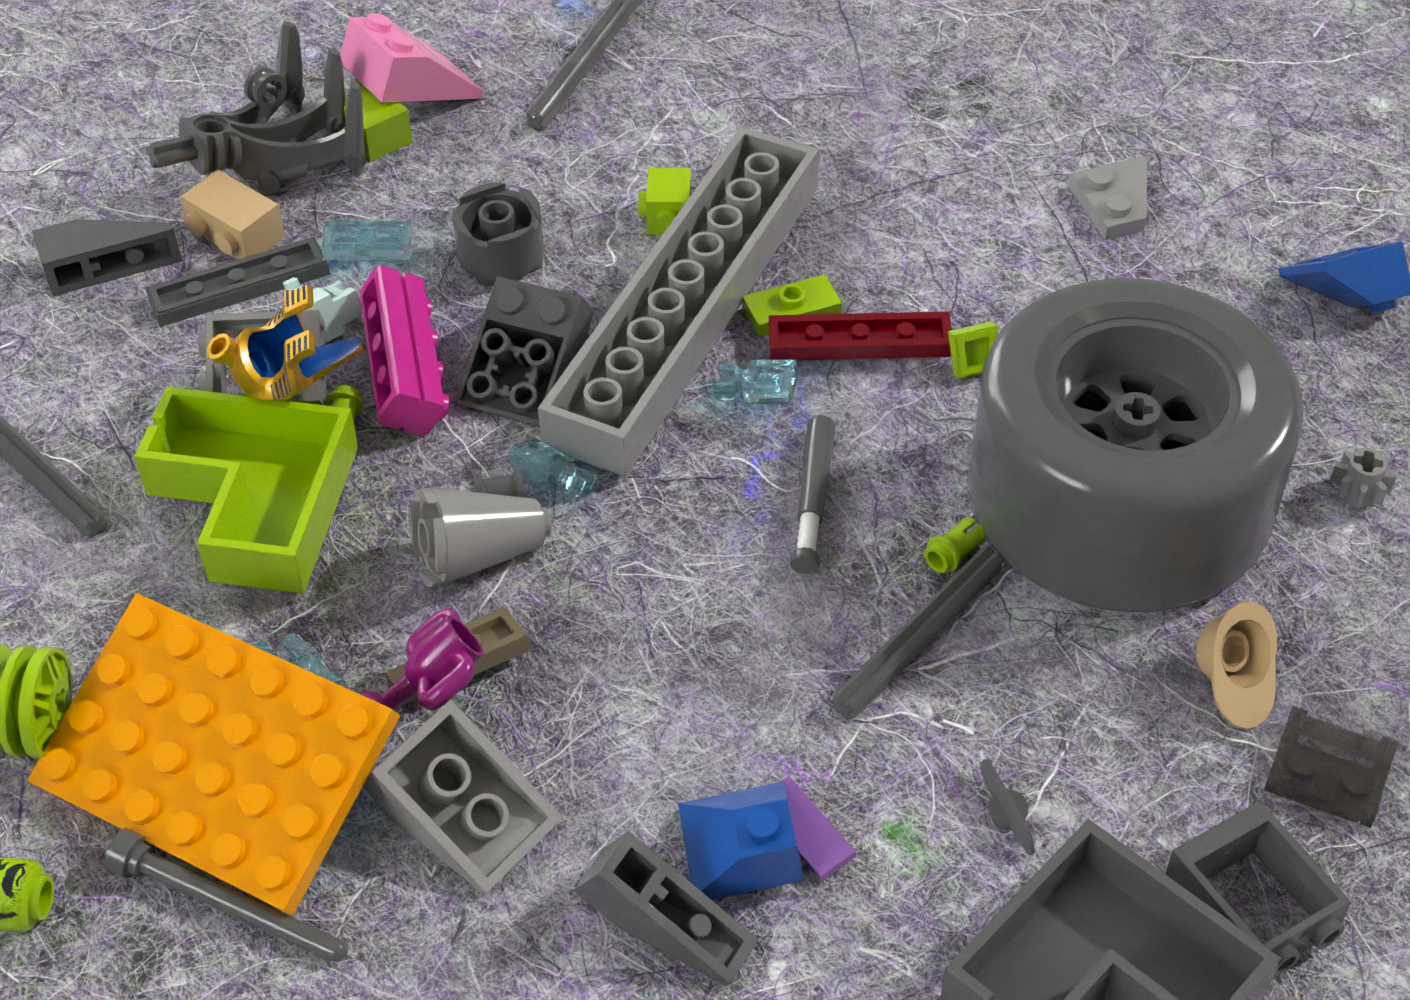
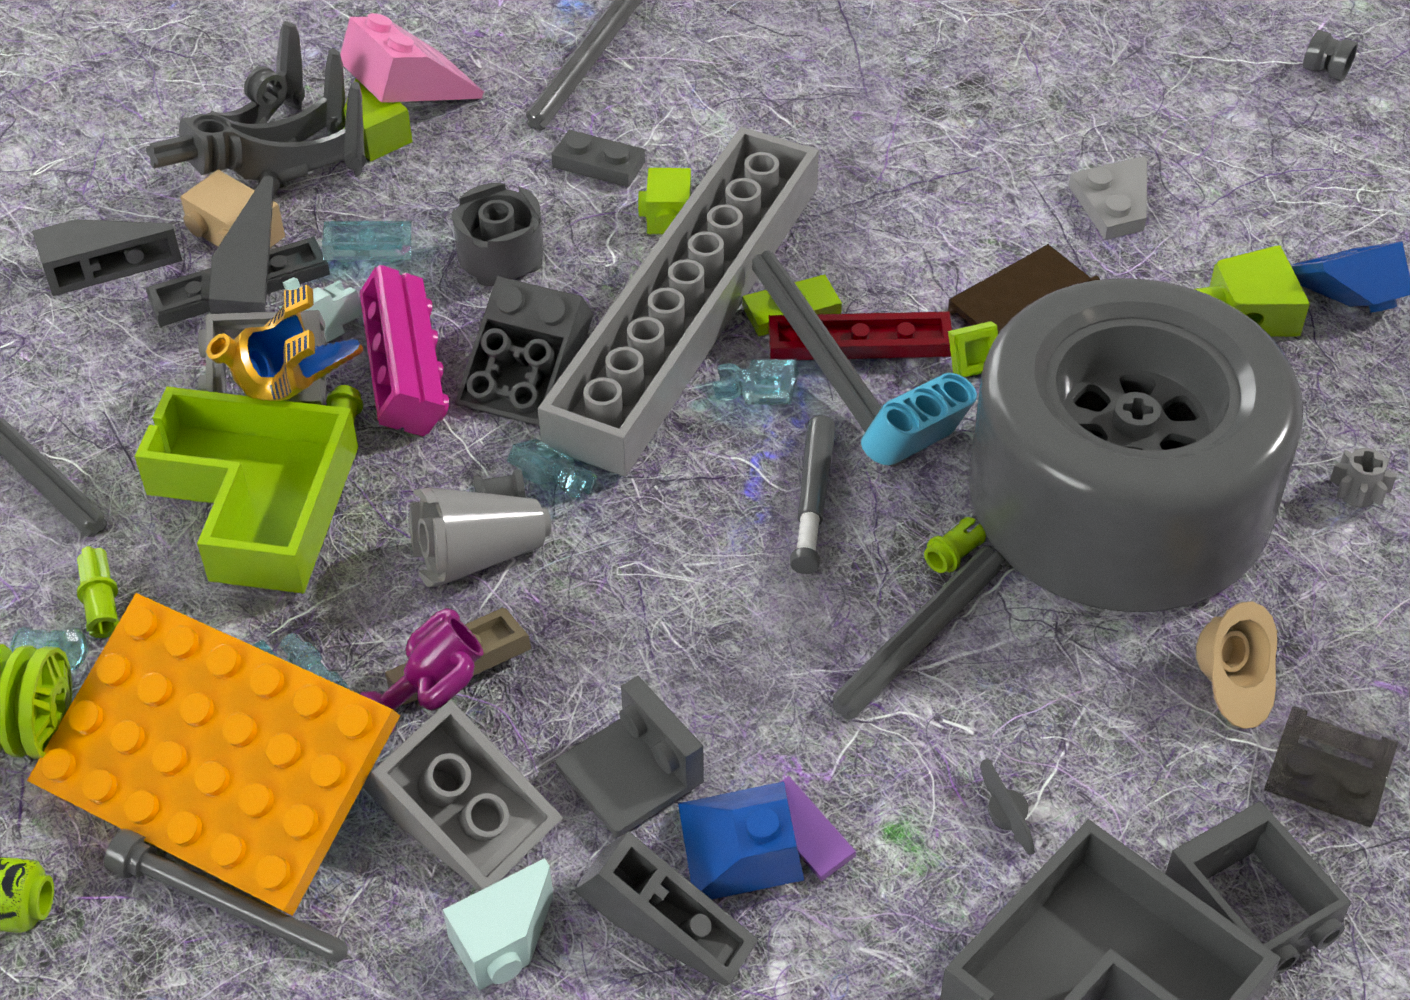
none -> clear light blue piece [9,626,89,671]
none -> lime axle [76,546,119,638]
none -> dark grey slope [201,176,274,314]
none -> light aqua slope [443,858,553,991]
none -> dark grey plate [551,130,645,187]
none -> dark grey bracket [555,675,704,837]
none -> dark grey axle [752,250,909,467]
none -> medium azure beam [861,373,977,465]
none -> dark brown door [948,244,1100,334]
none -> lime torso [1194,245,1310,337]
none -> dark grey wheel [1303,29,1358,81]

